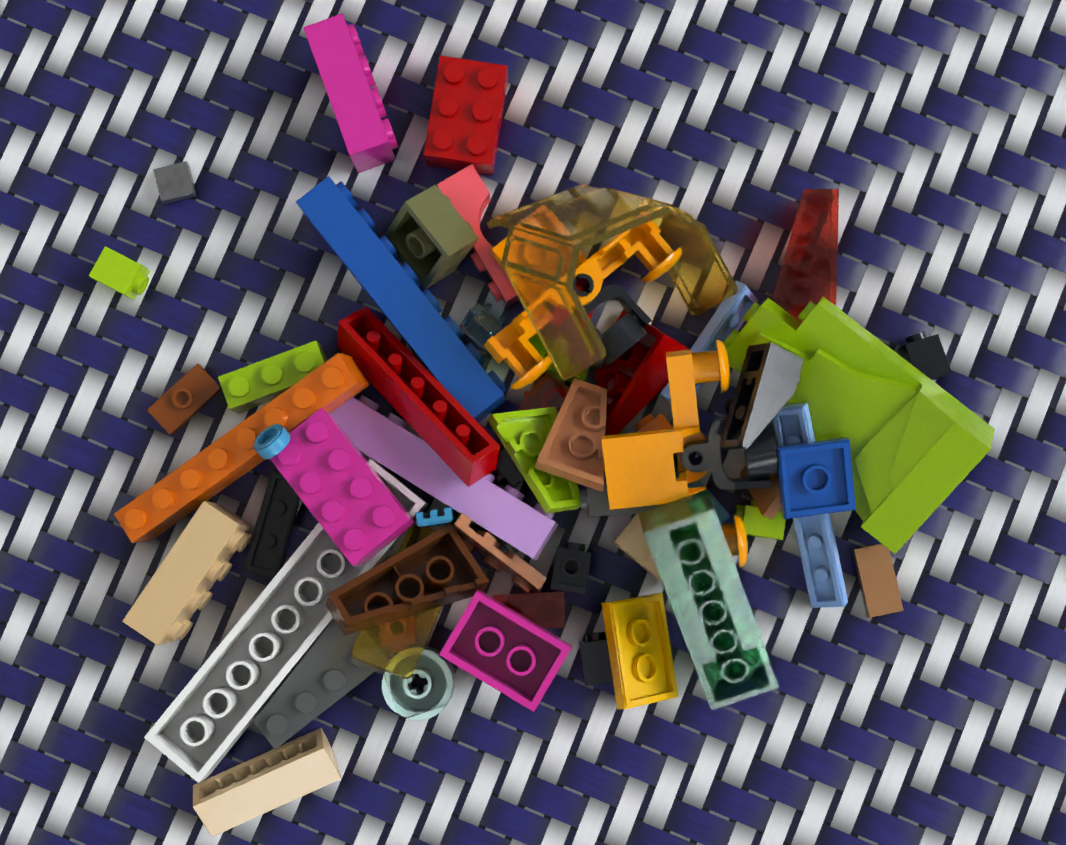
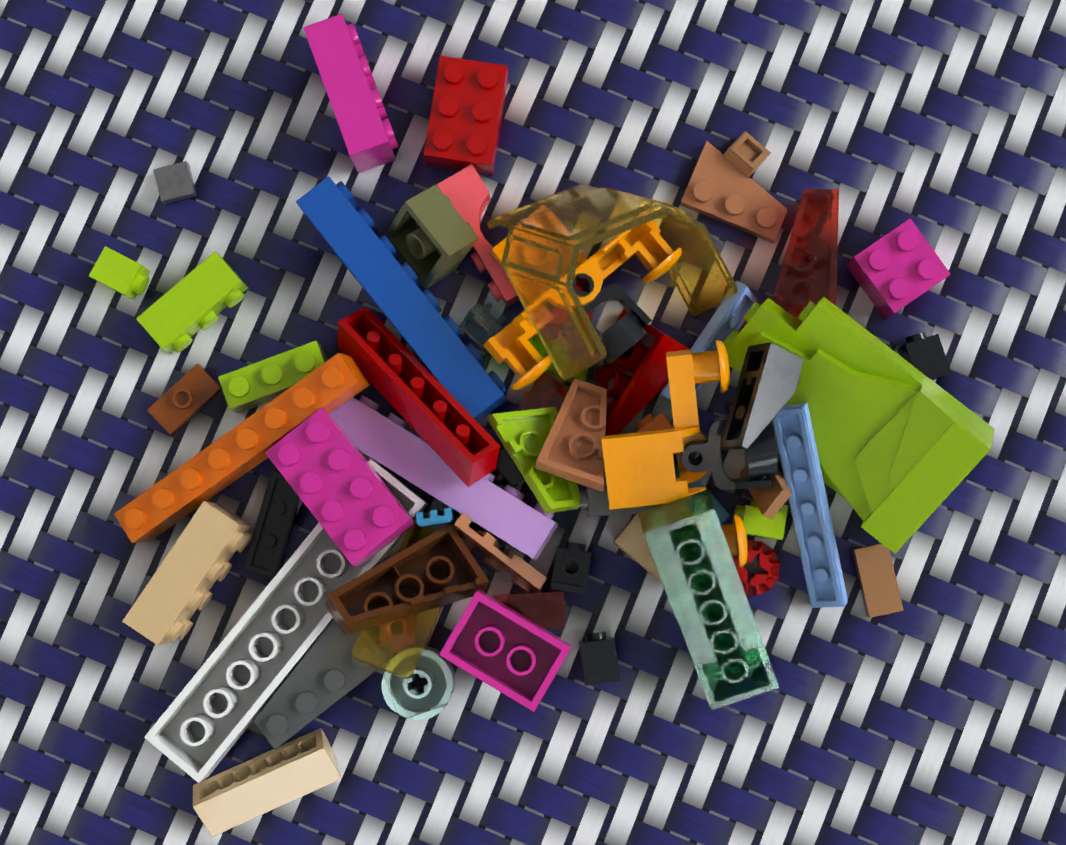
dark azure tile [253,424,291,459] -> none
yellow tile [601,593,678,710] -> none
blue tile [776,437,856,519] -> none
none -> lime brick [136,251,248,354]
none -> nougat wing [680,141,788,243]
none -> medium nougat tile [723,131,771,178]
none -> red gear [724,540,780,596]
none -> dark pink brick [846,218,951,320]

